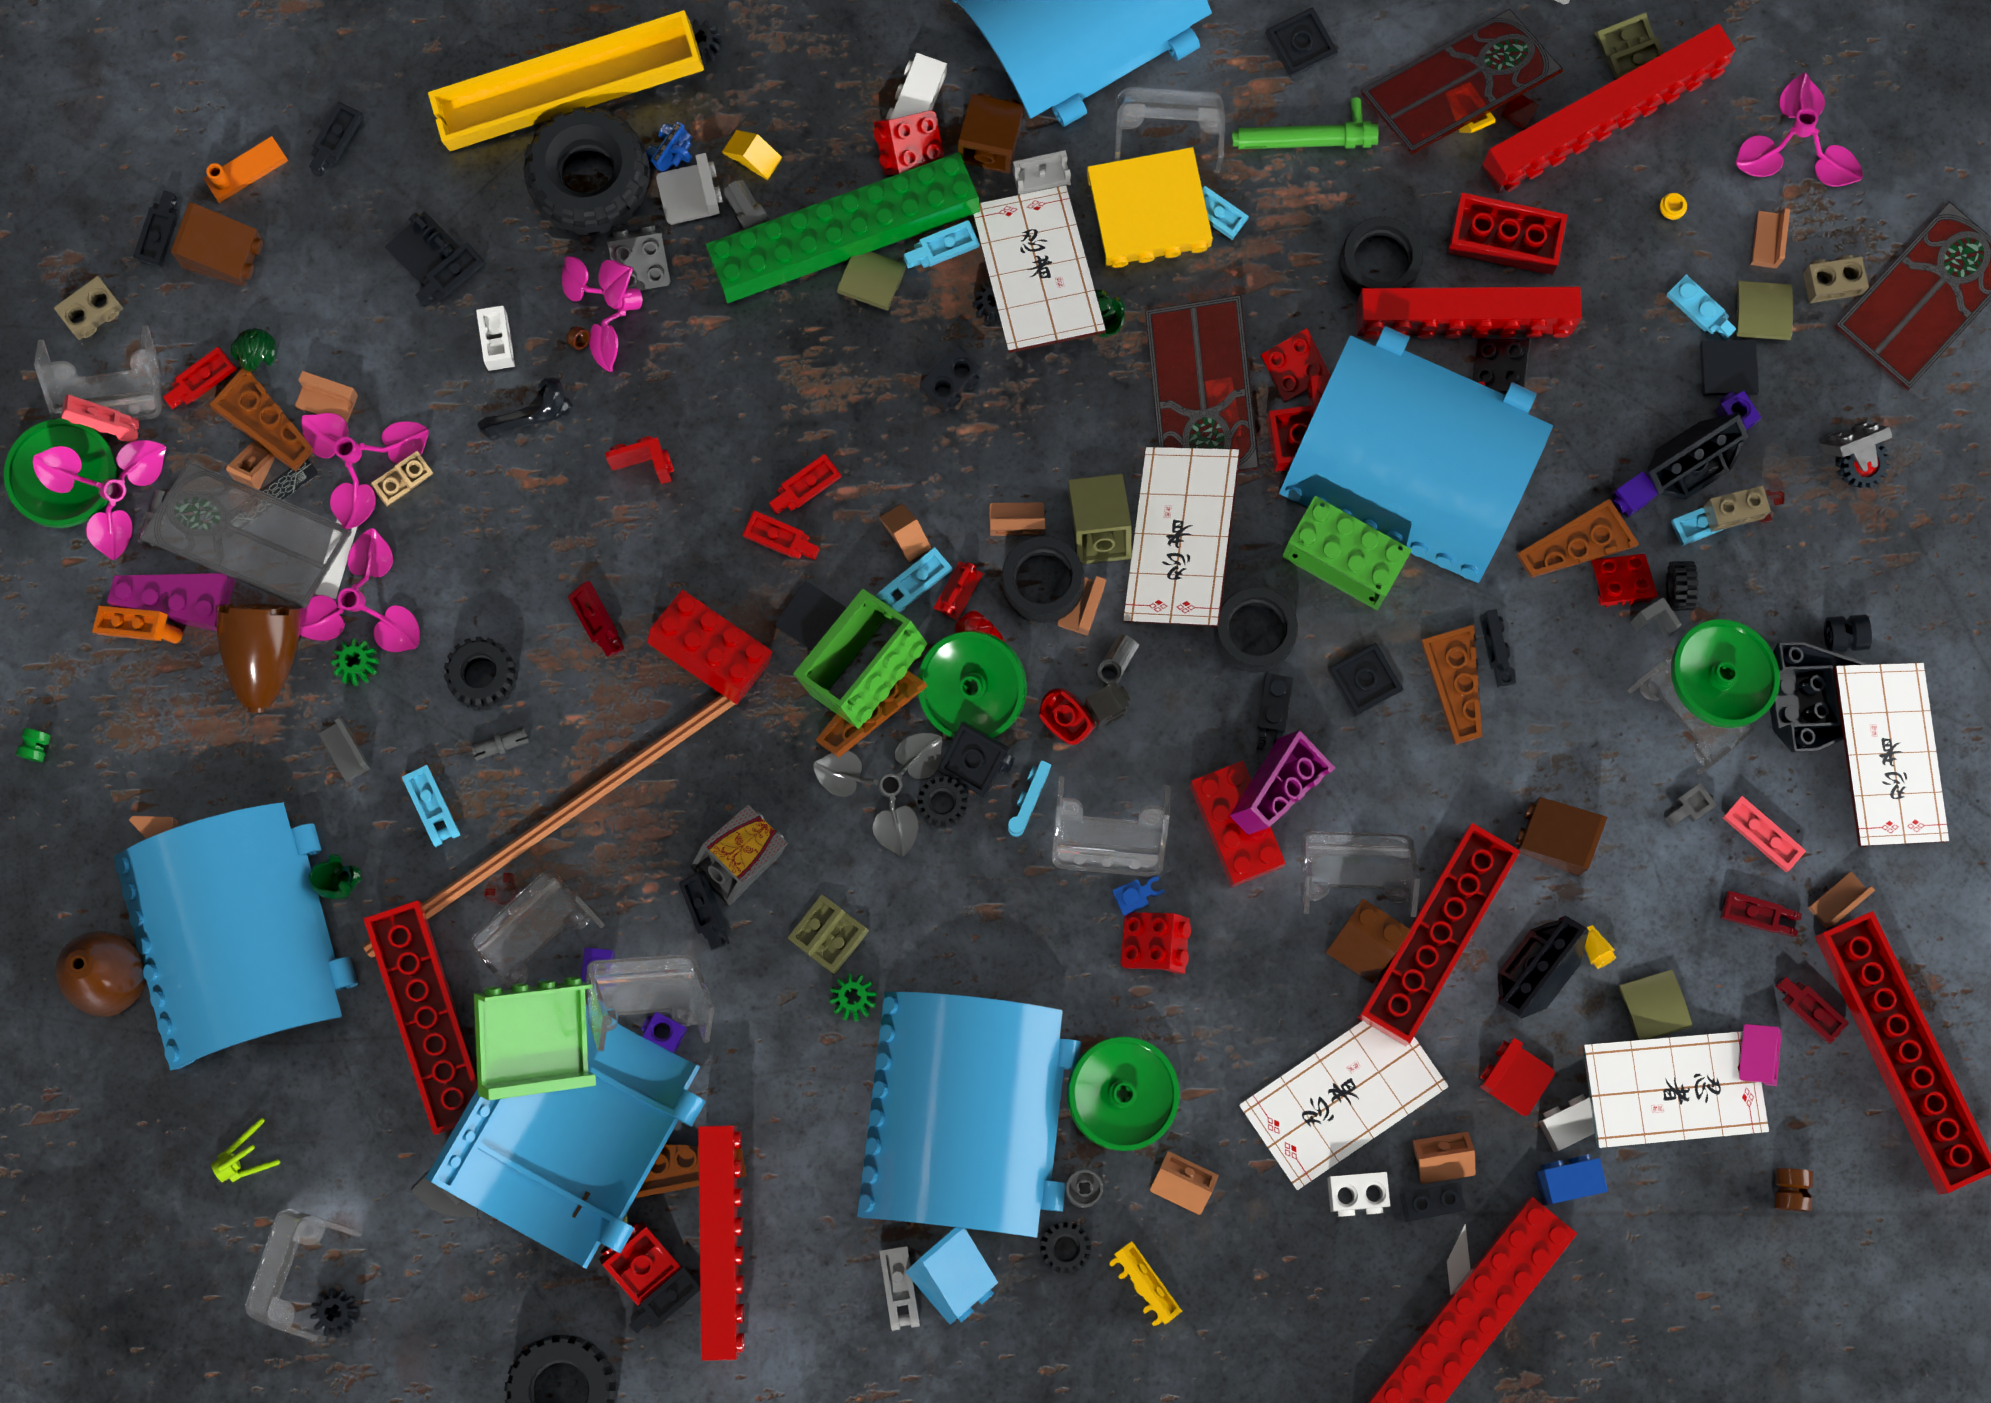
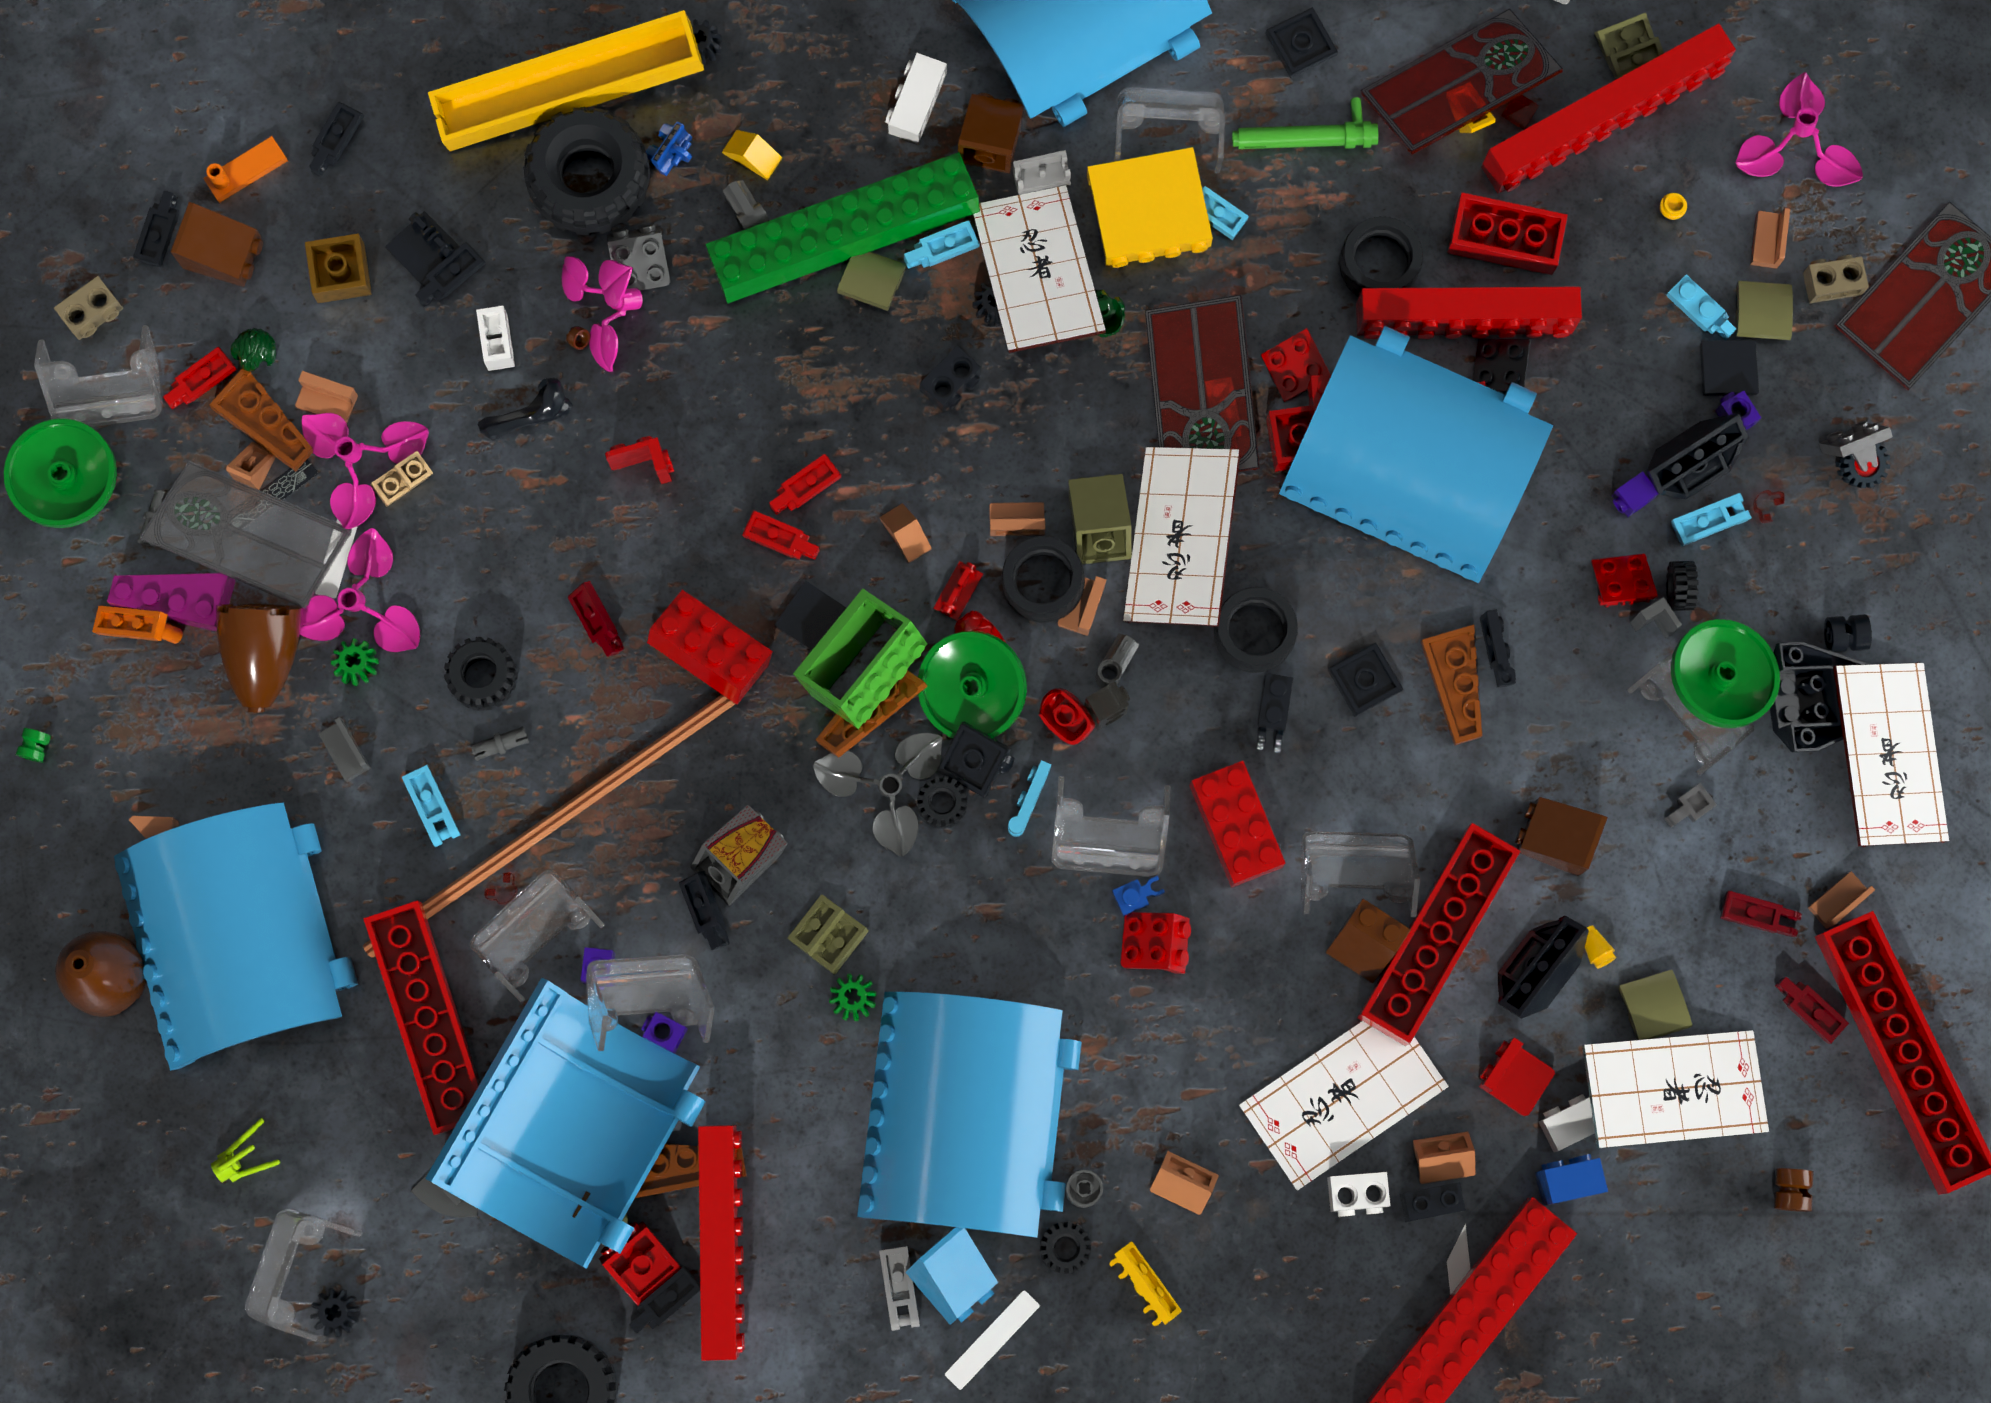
dark pink plant [33,440,166,560] -> none
coral hinge [61,395,139,442] -> none
dark green hair [308,854,361,899] -> none
panel [474,977,596,1100] -> none
light grey bracket [656,153,723,225] -> none
red bracket [874,110,944,175] -> none
medium azure plate [876,547,952,613] -> none
green dish [1067,1037,1180,1151] -> none
magenta wedge [1229,730,1335,835] -> none
bright green hose [1282,496,1412,611] -> none
dark orange wing [1516,499,1639,578] -> none
dark tan brick [1703,486,1771,532] -> none
coral plate [1722,796,1806,873] -> none
dark pink panel [1739,1024,1782,1086] -> none
none -> pearl gold brick [305,233,372,303]
none -> white sticker [945,1291,1040,1390]

